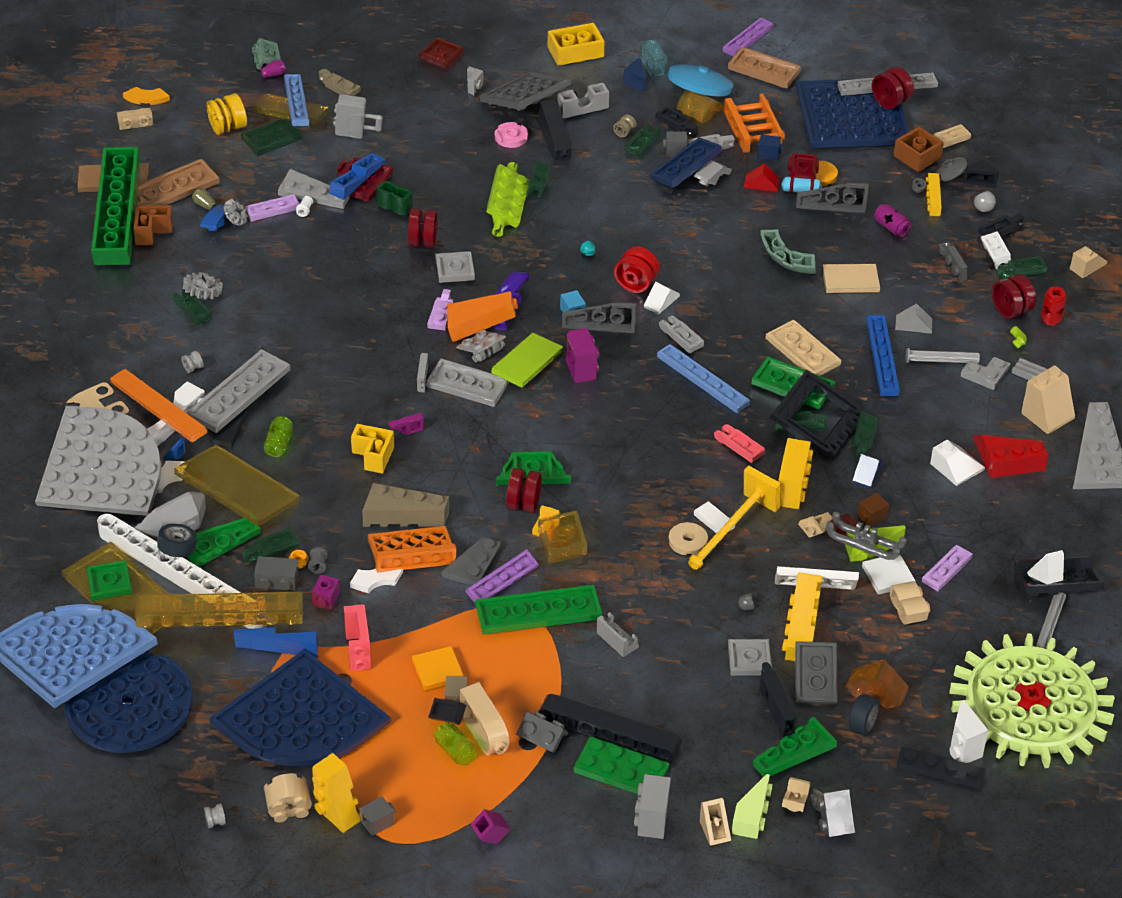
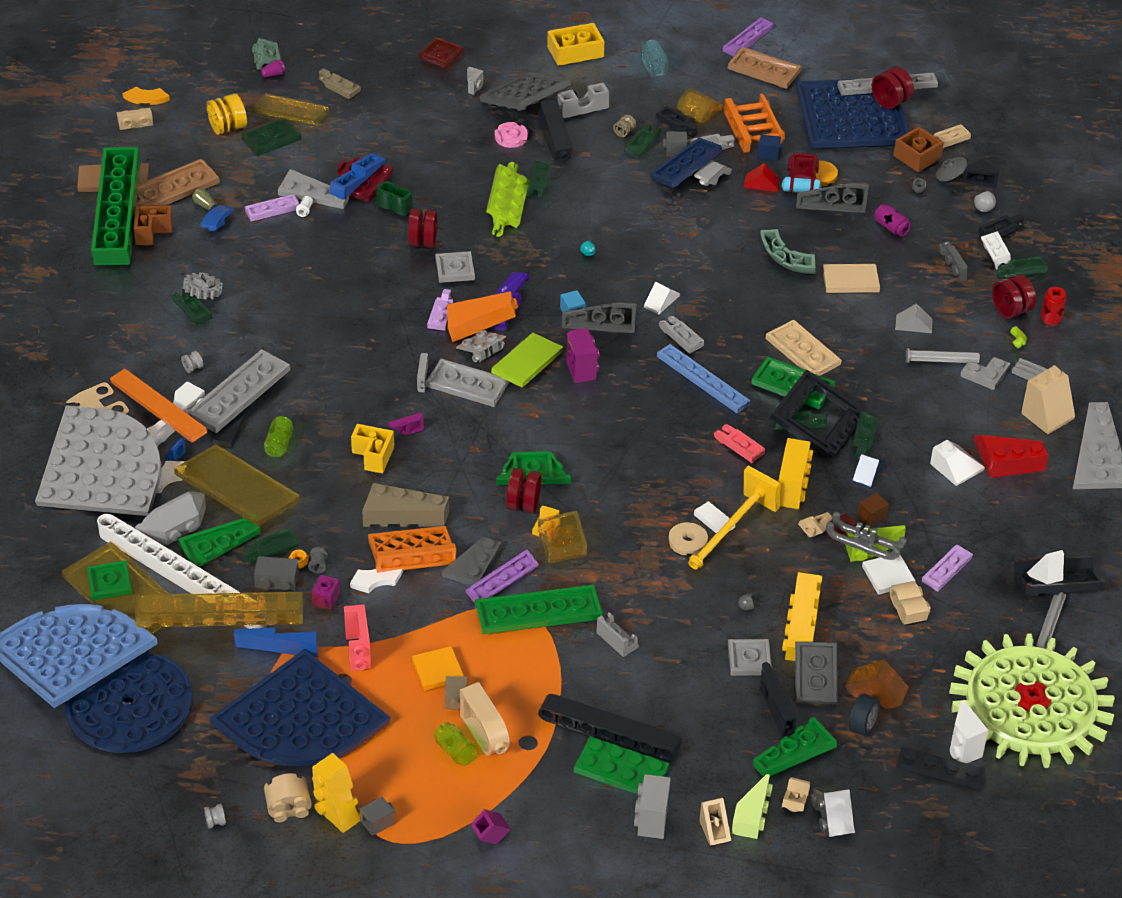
black wheel [157,524,196,557] -> none
light grey gear [224,199,248,226] -> none
medium blue tile [284,74,309,126] -> none
light grey piece [333,94,383,138] -> none
black tile [428,698,467,725] -> none
dark grey bracket [516,711,568,753] -> none
red wheel [614,246,660,293] -> none
dark blue slope [623,58,646,92] -> none
dark azure dish [668,64,733,96] -> none
white tile [775,567,859,590] -> none
blue plate [866,315,900,396] -> none
yellow piece [925,173,942,216] -> none
tan slope [1070,246,1108,278] -> none

